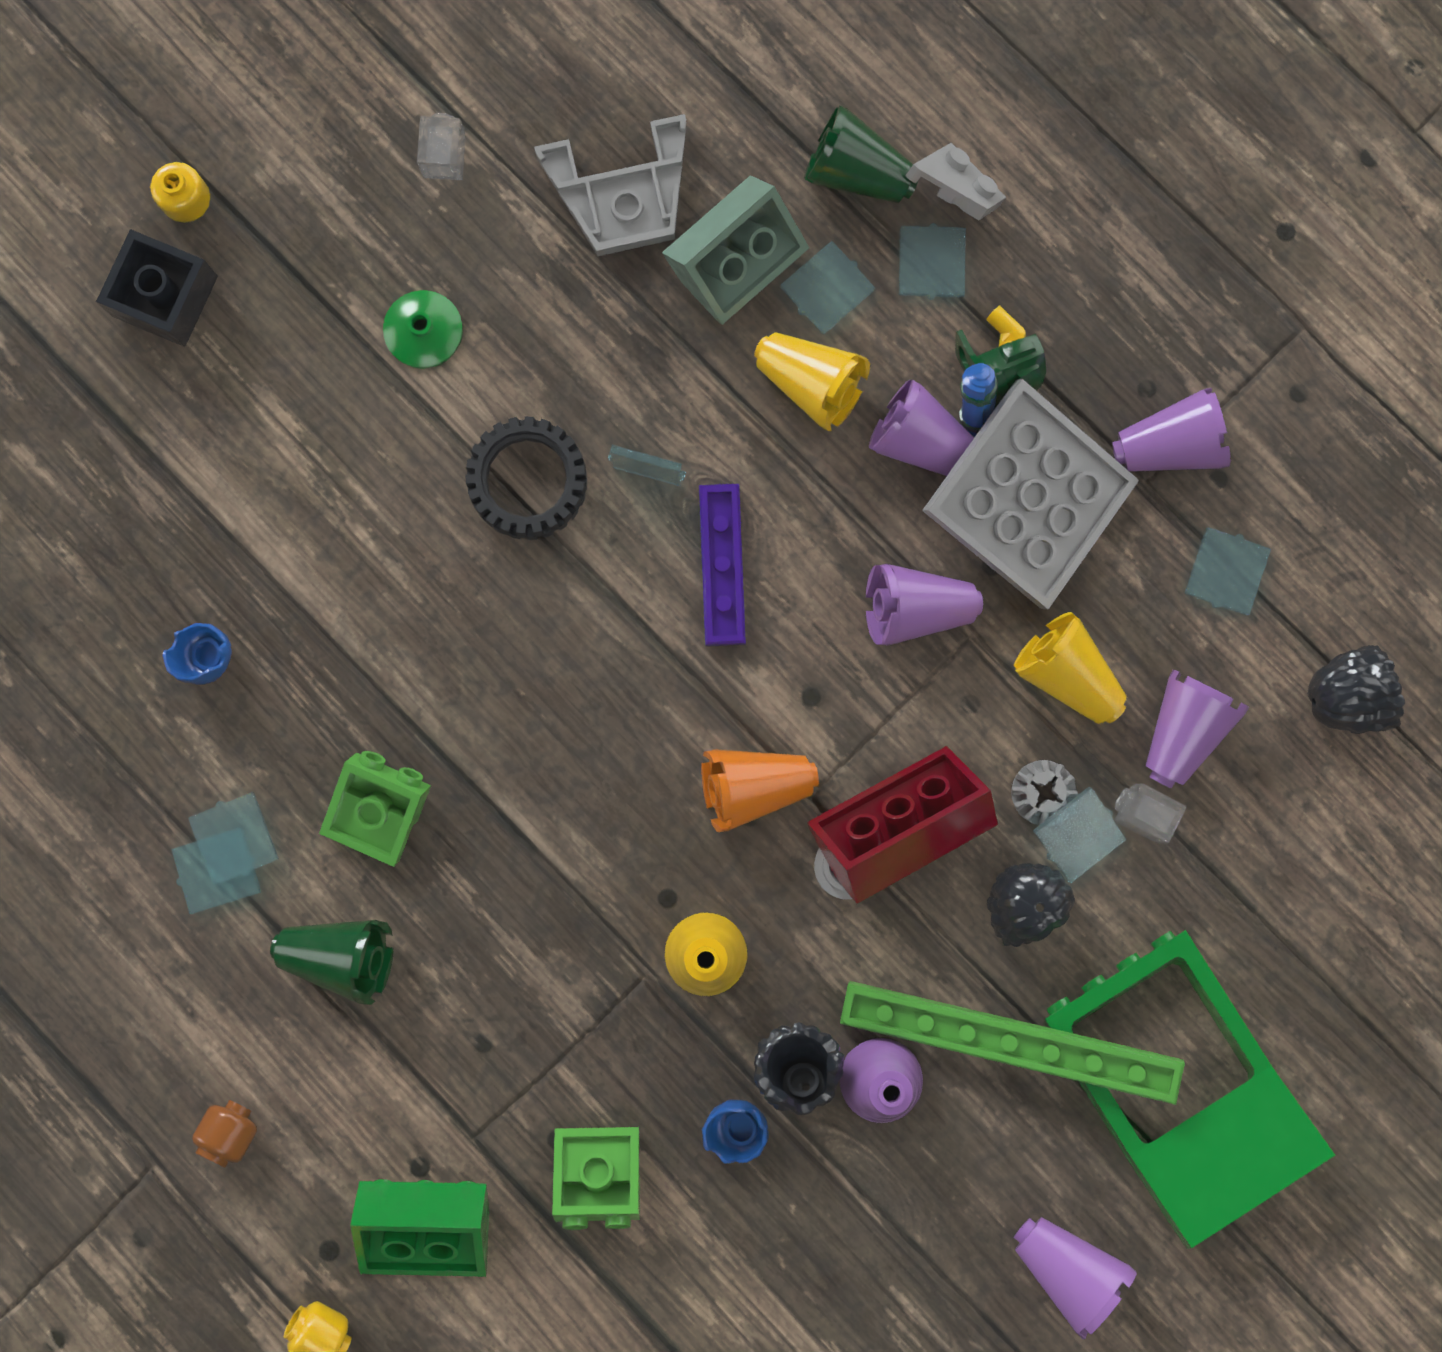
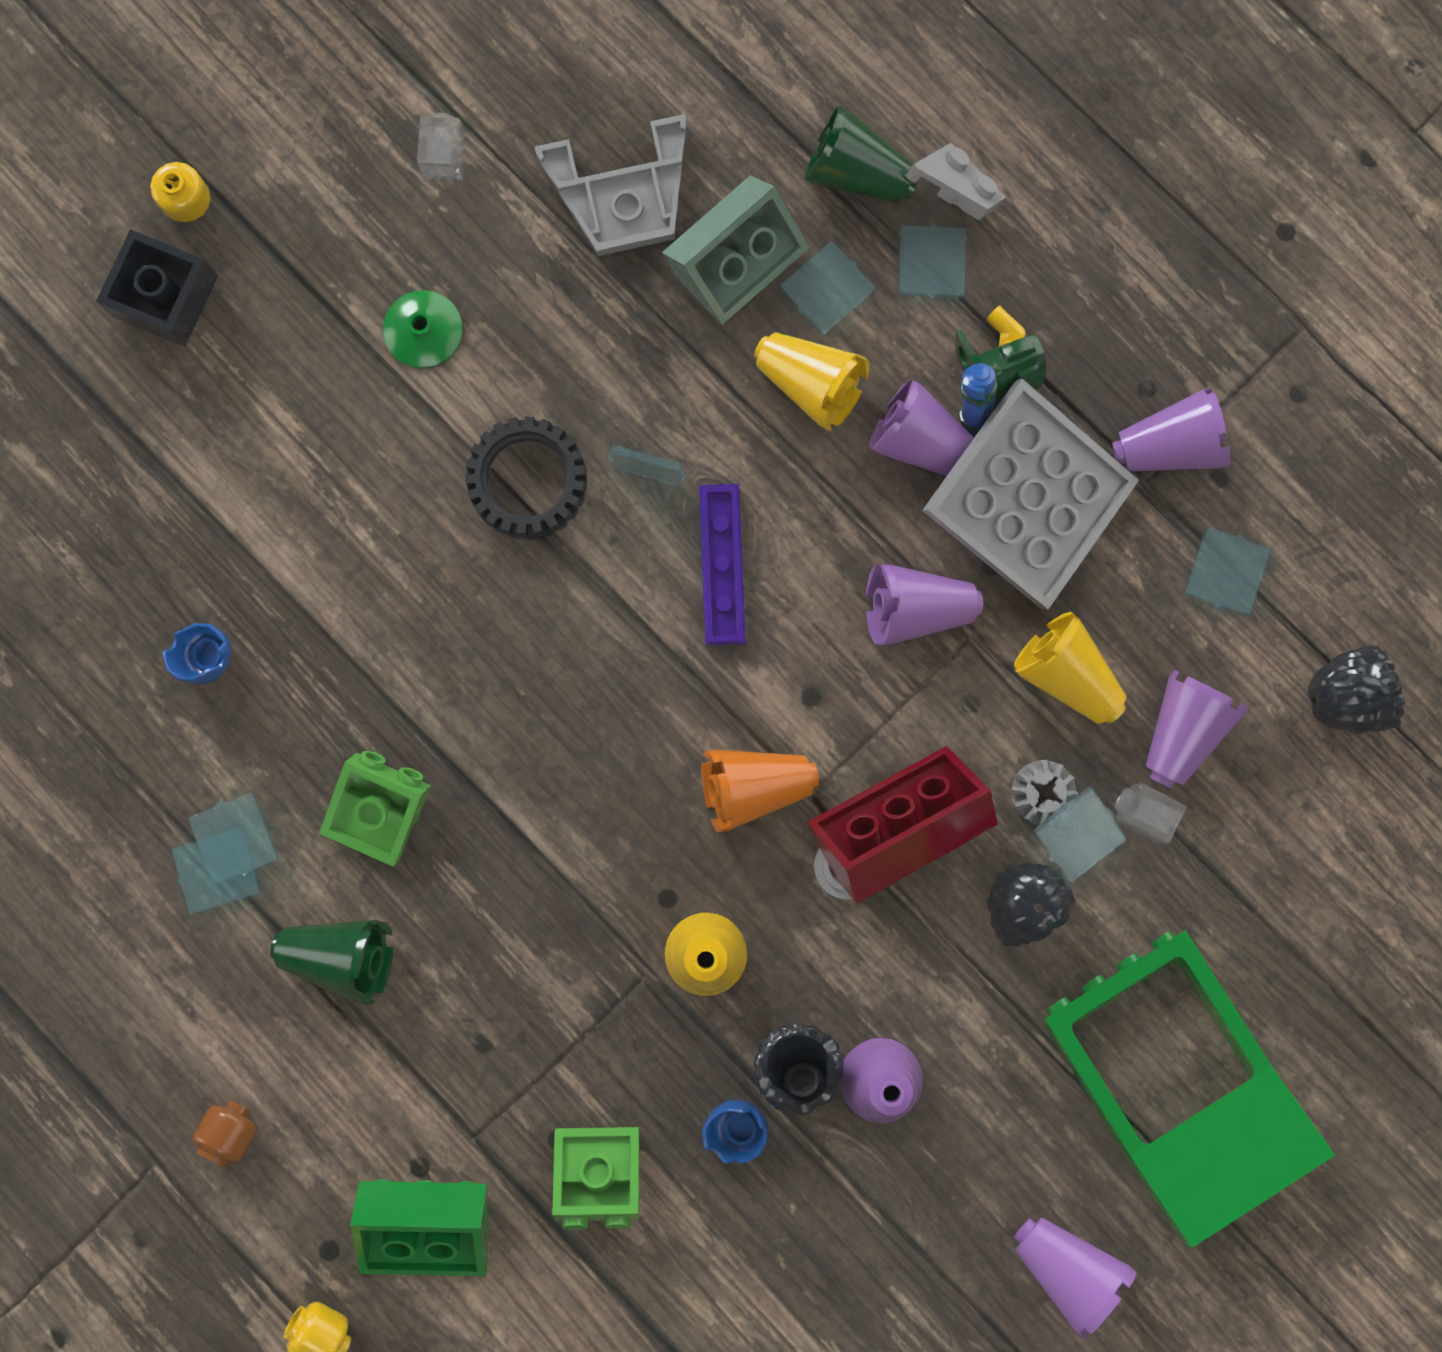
bright green tile [840,981,1185,1105] -> none

